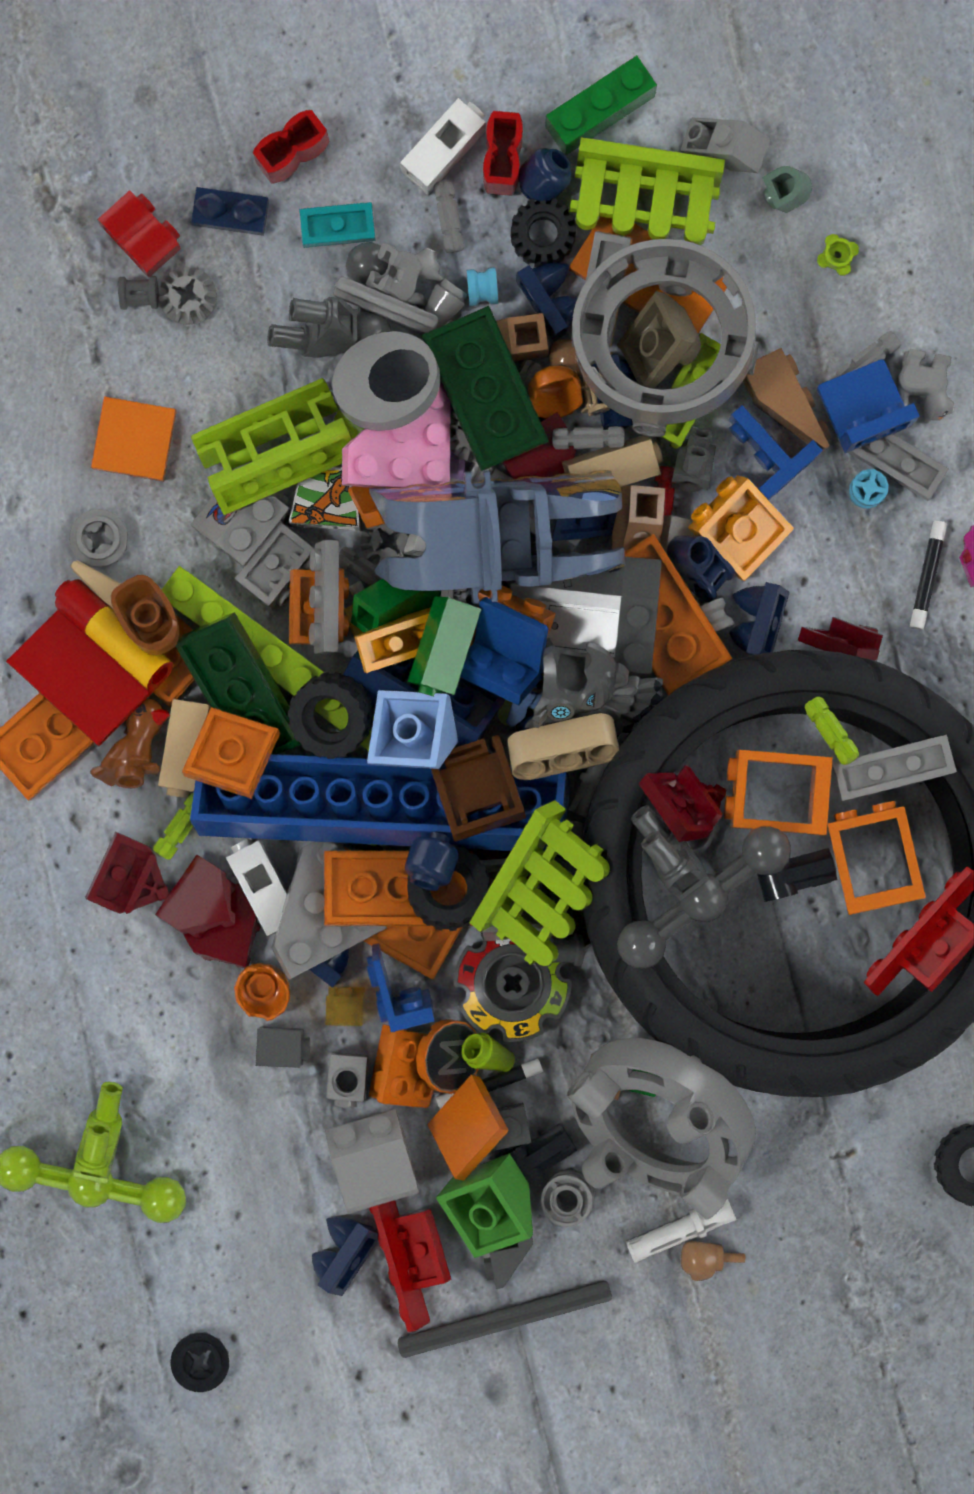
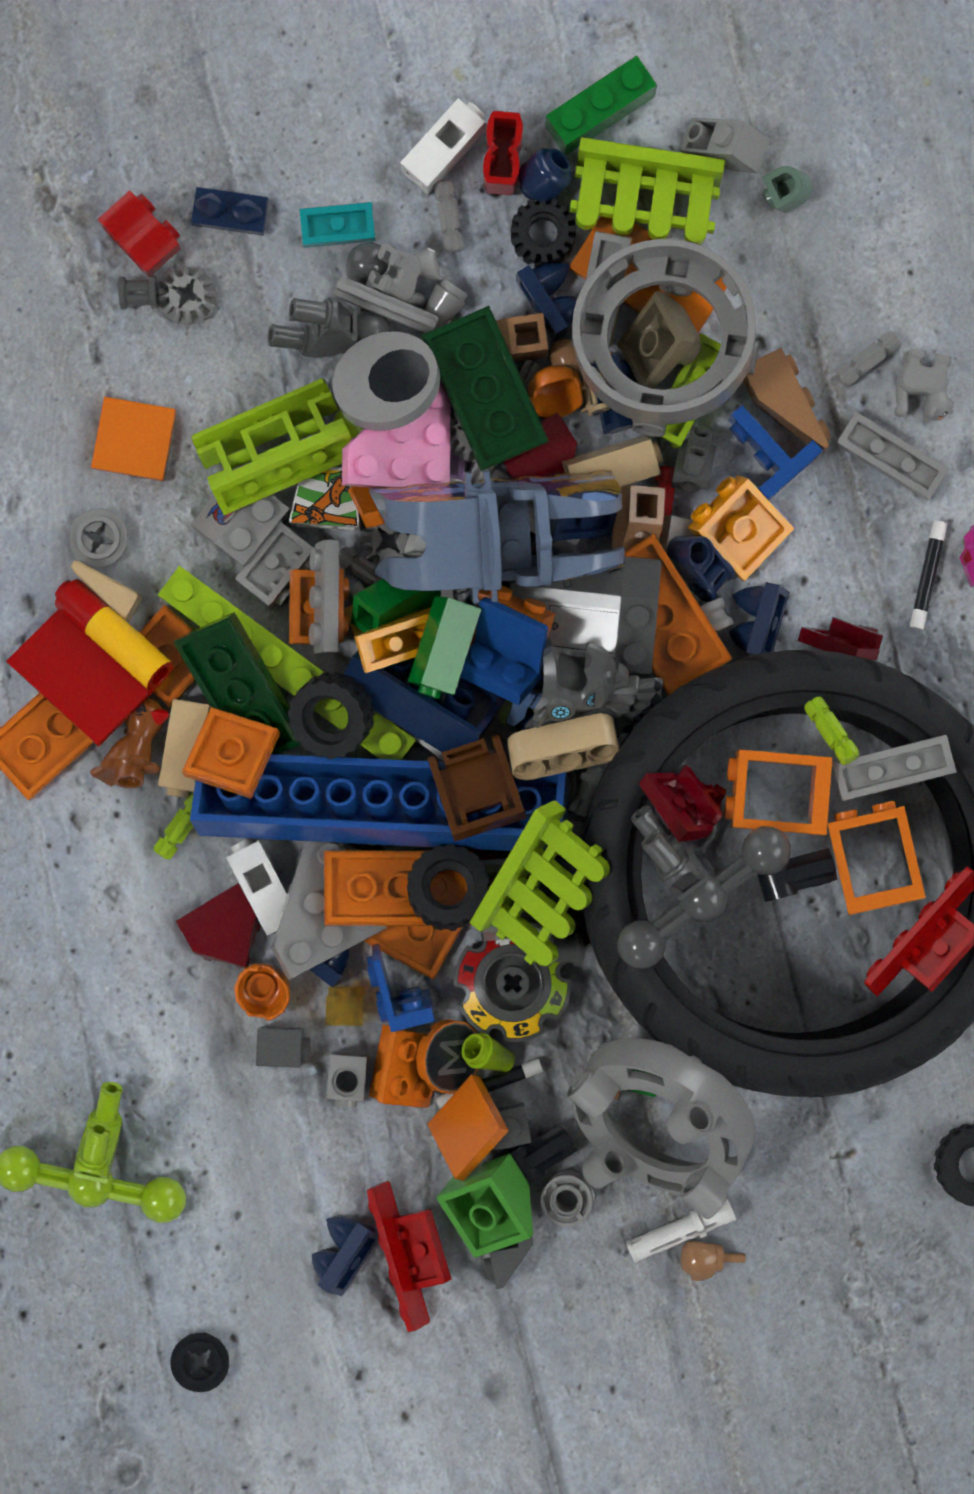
dark red slope [85,831,169,914] -> none
dark orange piece [111,575,180,656] -> none
dark red slope [155,855,235,939] -> none
red brick [253,110,330,184] -> none
light grey slope [325,1109,420,1214] -> none
light blue slope [367,690,458,769] -> none
dark grey axle [397,1281,612,1358] -> none
dark blue head [405,832,459,891] -> none
medium azure wheel [467,267,498,306] -> none
light grey axle [552,426,625,449] -> none
lime plate [817,234,859,276] -> none
blue bracket [817,359,920,453] -> none
medium azure wheel [849,469,889,509] -> none

